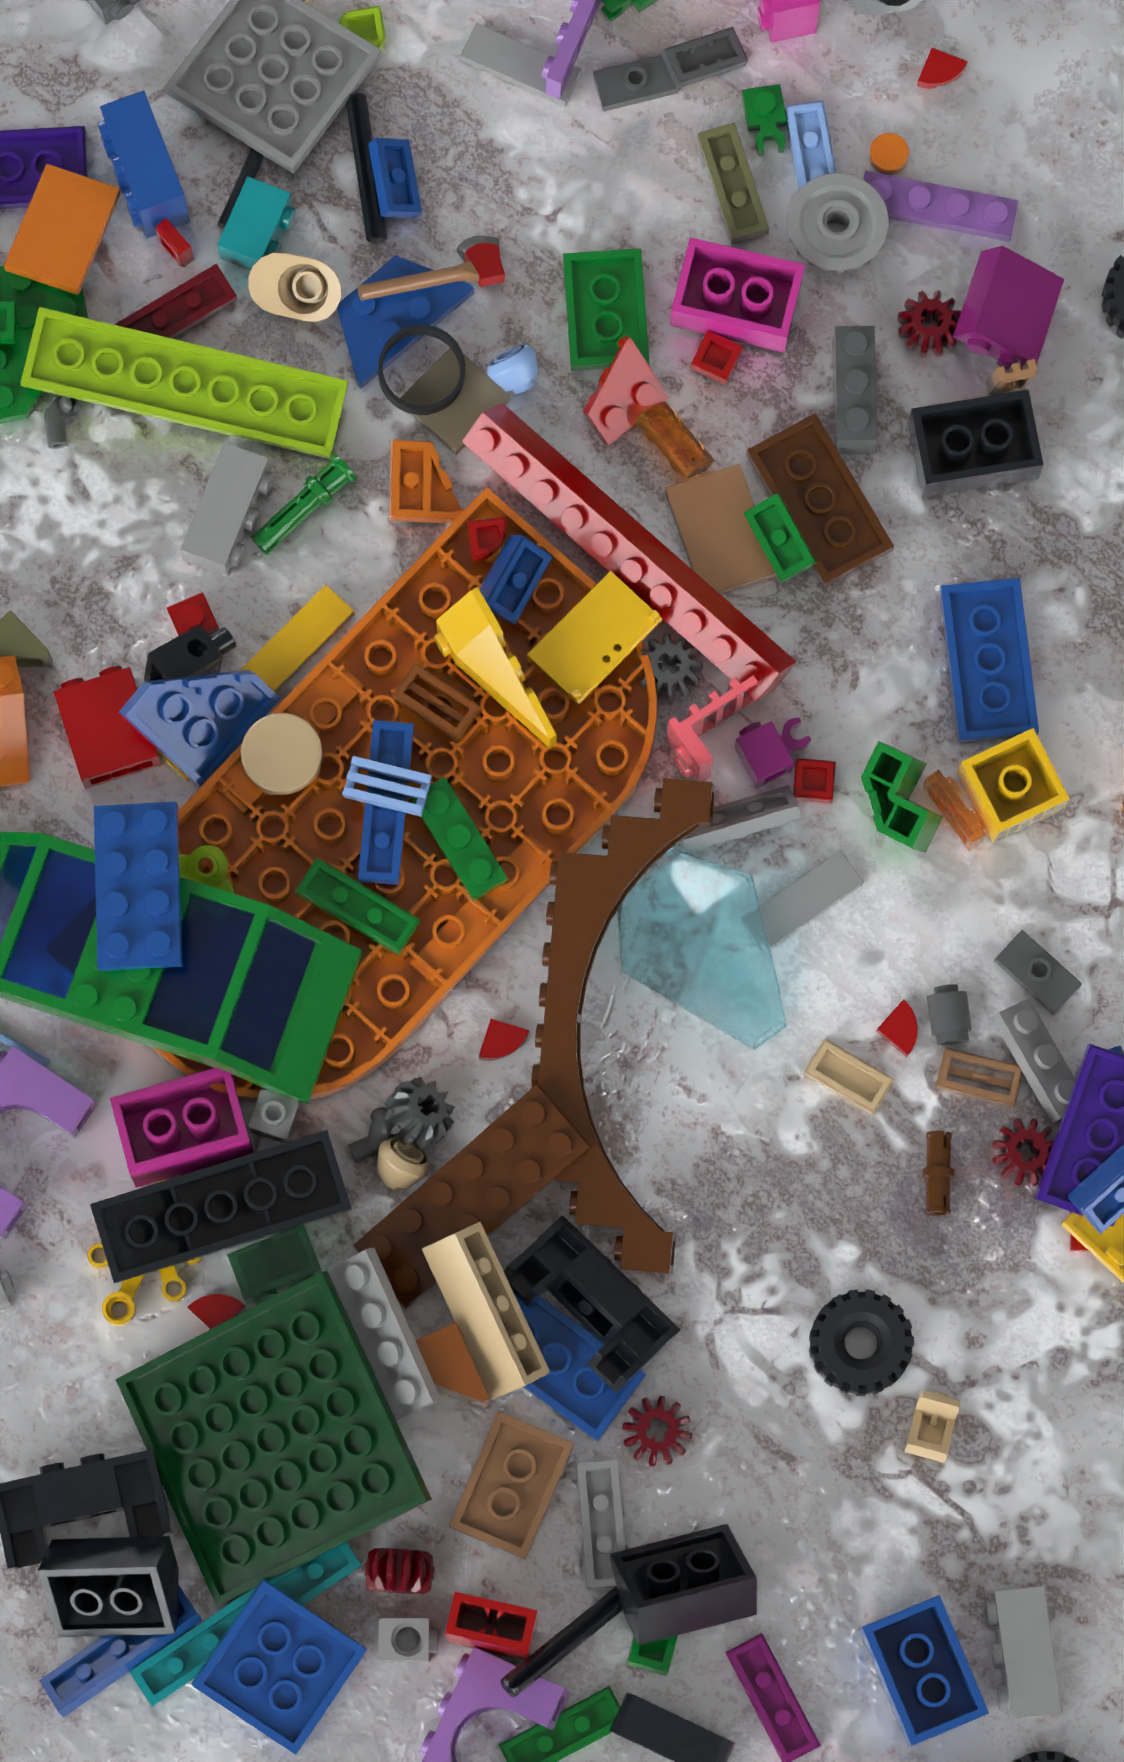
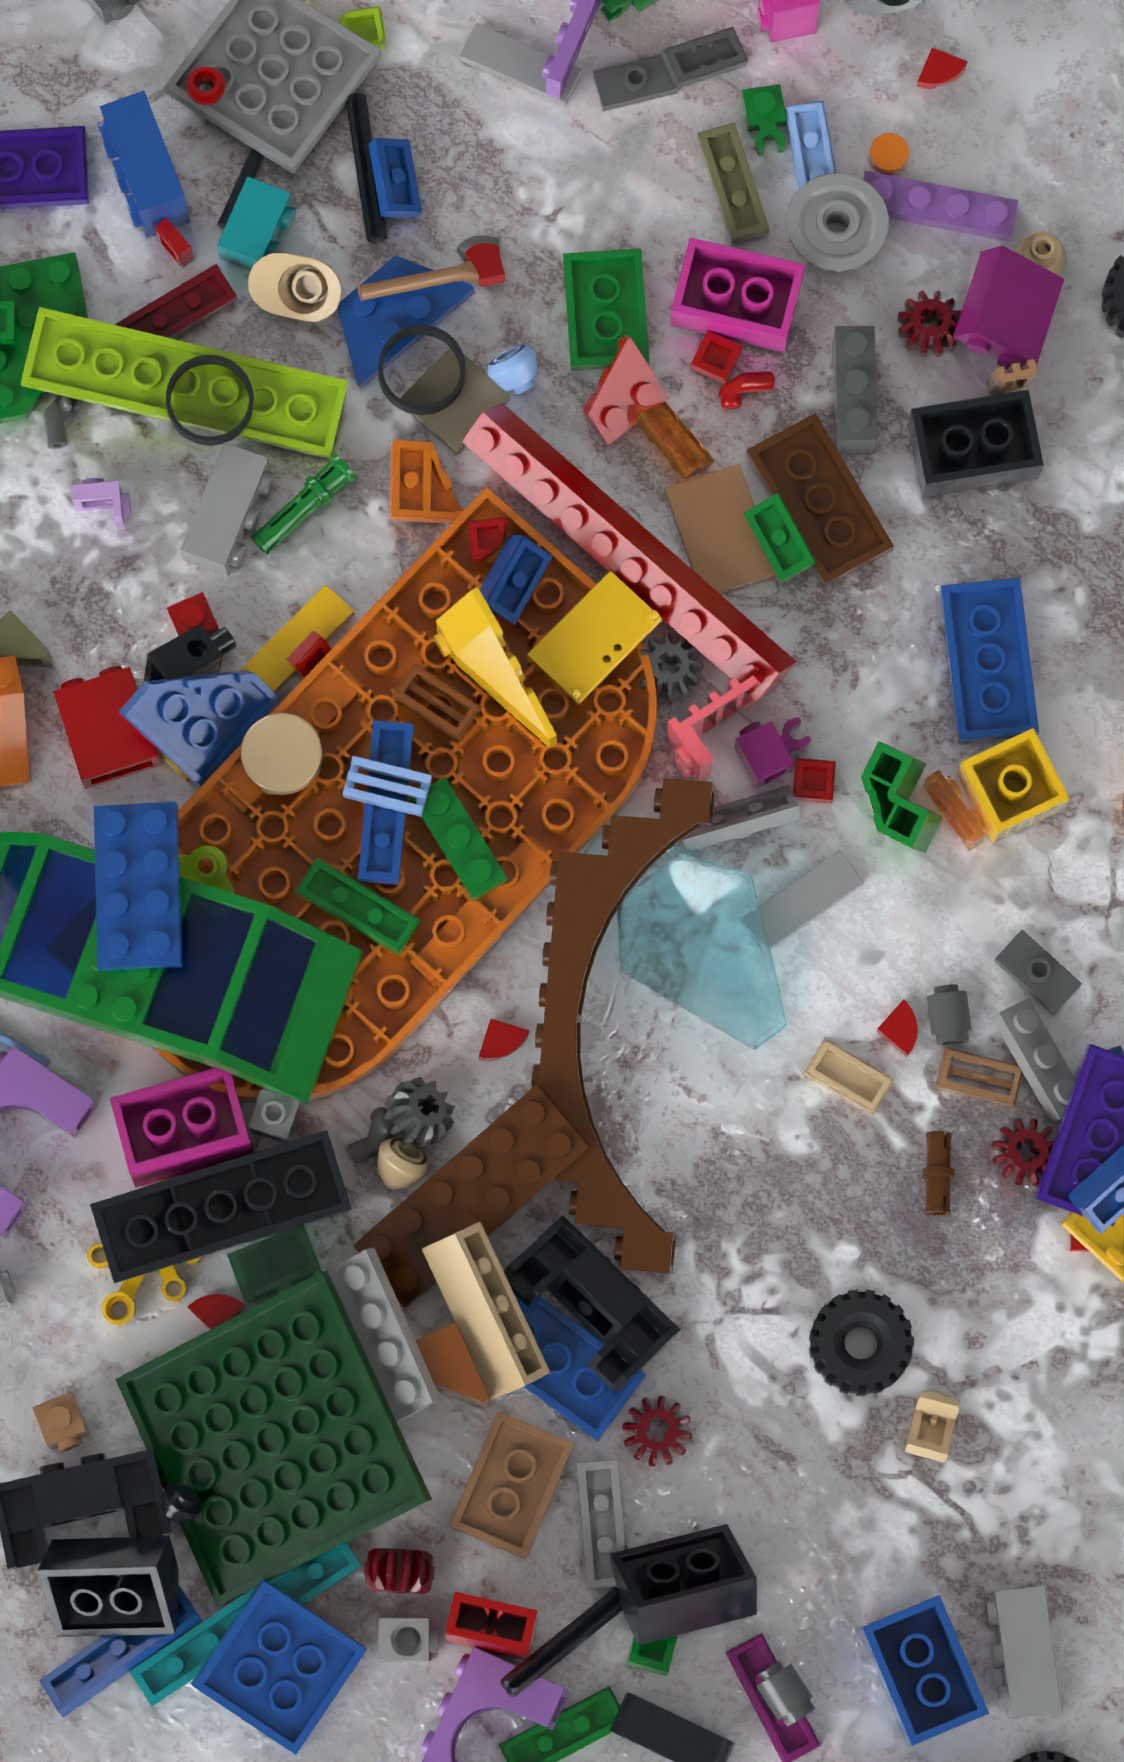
orange tile [4,164,121,295] -> none
none -> medium nougat brick [32,1392,90,1452]
none -> lavender bracket [71,478,132,529]
none -> black plate [161,1485,202,1523]
none -> black tyre [166,355,254,446]
none -> red plate [186,66,225,105]
none -> red tile [286,631,331,680]
none -> red arm [718,371,775,410]
none -> dark grey brick [756,1661,815,1727]
none -> tan cone [1014,231,1067,276]

